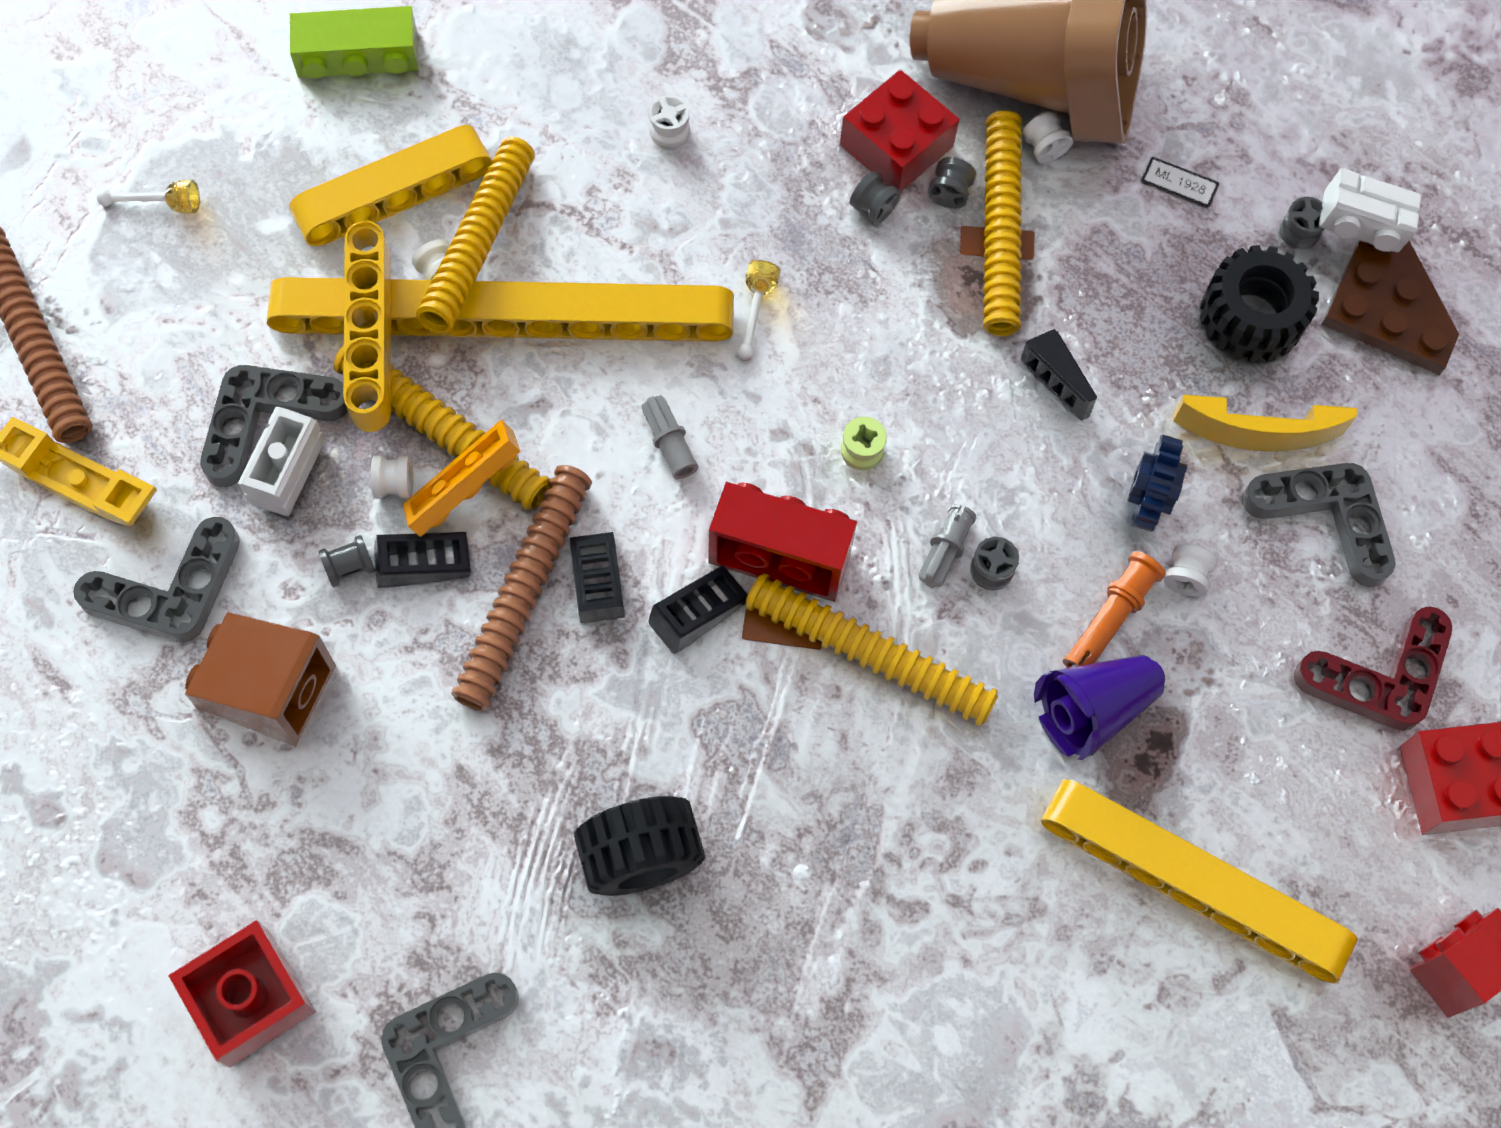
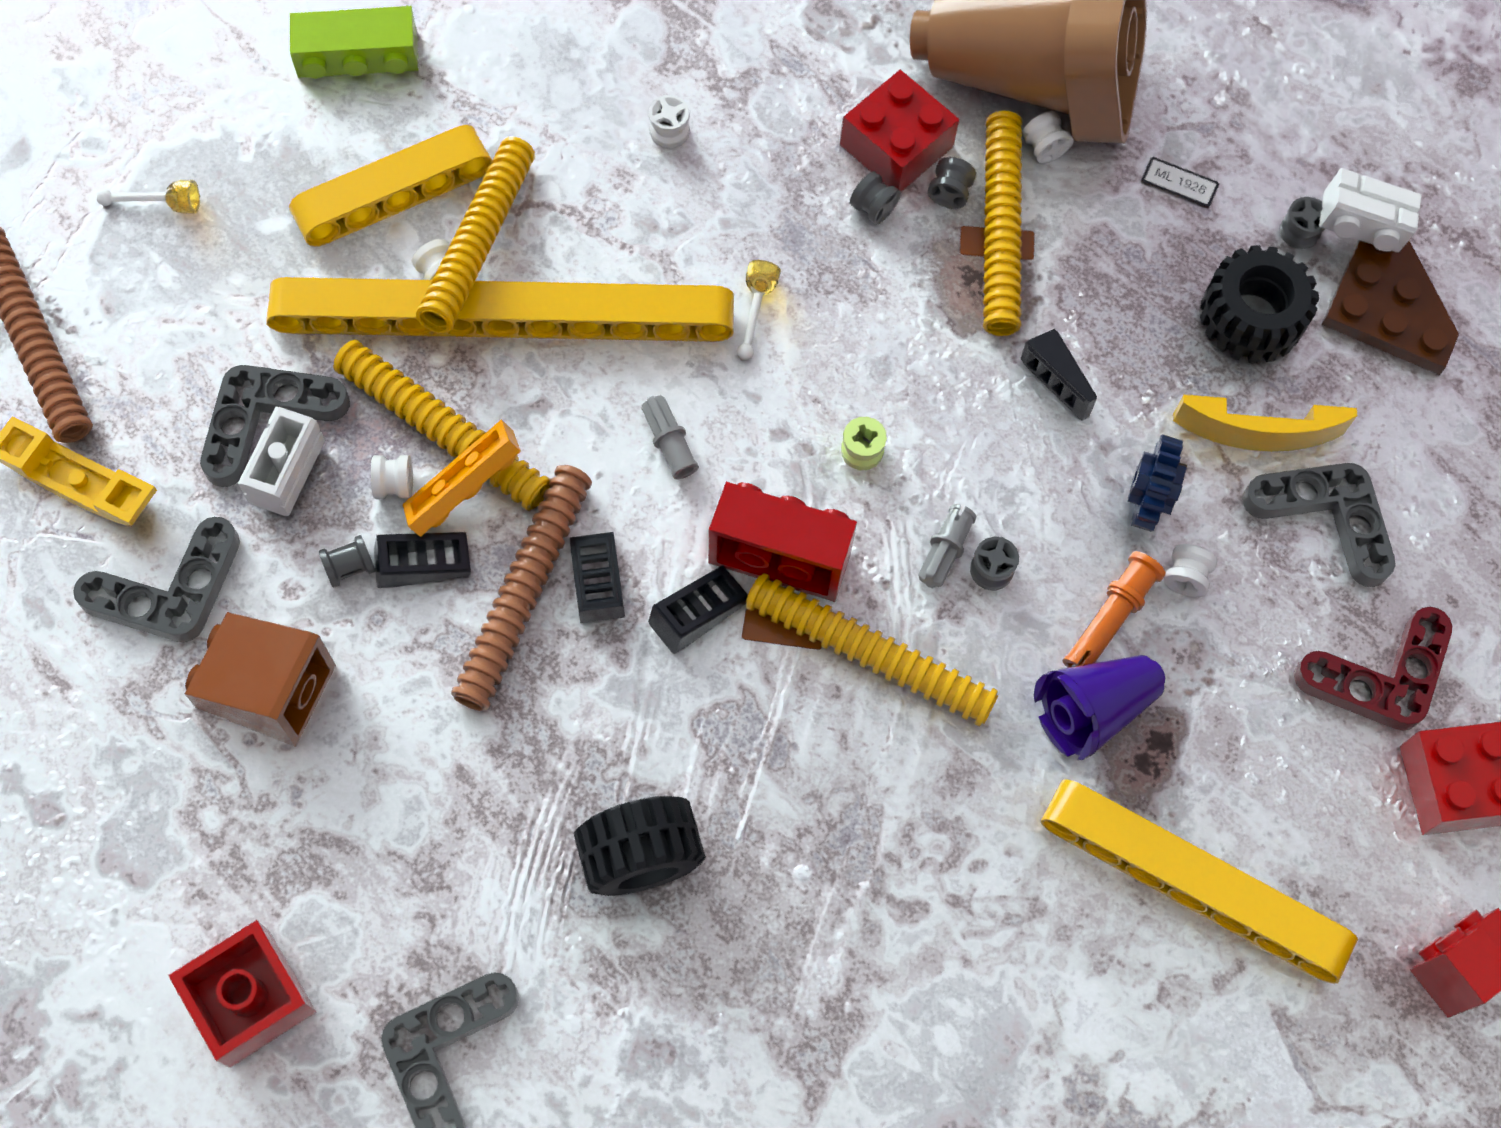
yellow beam [343,220,391,432] -> none

